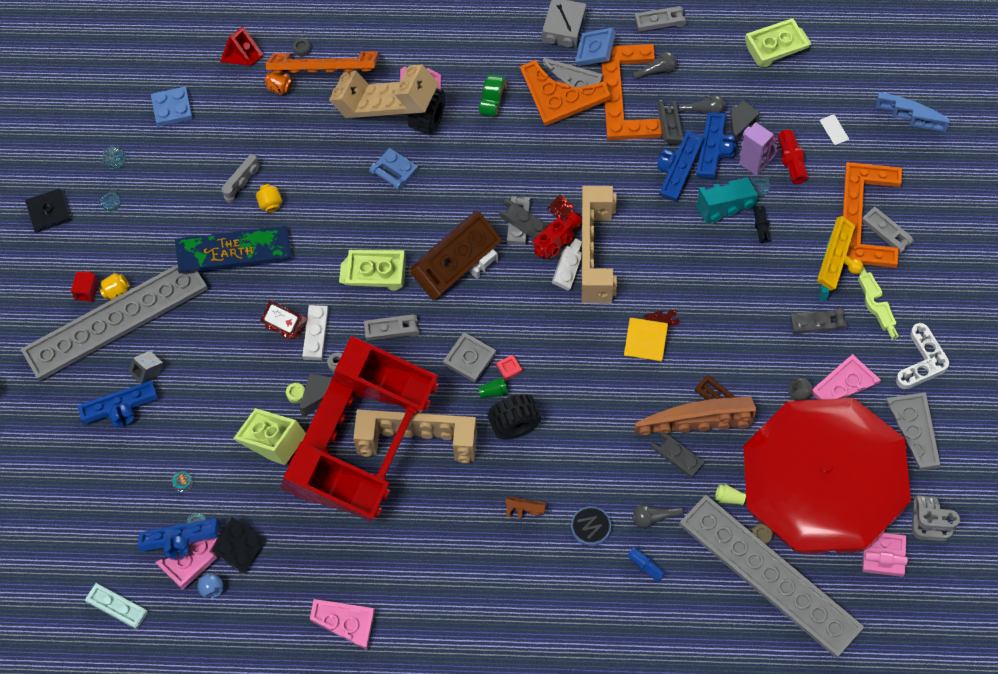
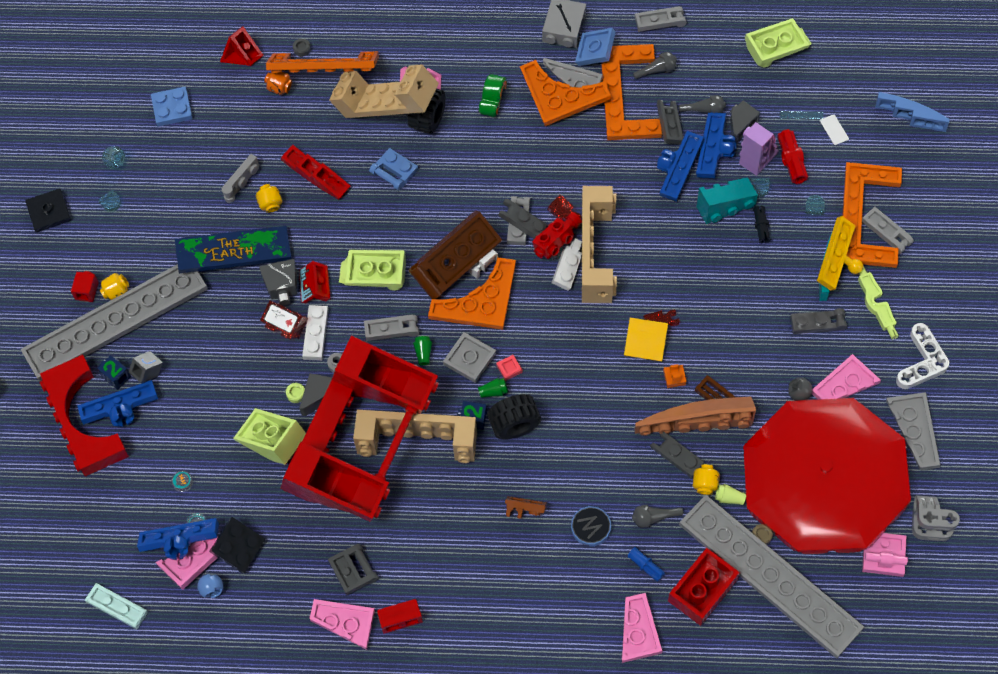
none -> red arch [40,355,129,476]
none -> dark blue brick [97,355,131,390]
none -> dark grey torso [259,259,297,306]
none -> red slope [280,145,350,200]
none -> red panel [299,261,330,303]
none -> dark grey plate [328,544,379,596]
none -> red panel [377,599,423,634]
none -> green cone [413,336,432,366]
none -> orange plate [428,257,516,330]
none -> dark blue brick [457,401,487,430]
none -> bright pink wing [622,593,662,663]
none -> orange tile [663,364,686,388]
none -> red brick [668,548,740,626]
none -> yellow head [692,464,720,495]
none -> clear light blue piece [780,111,823,119]
none -> clear light blue tile [805,195,825,215]

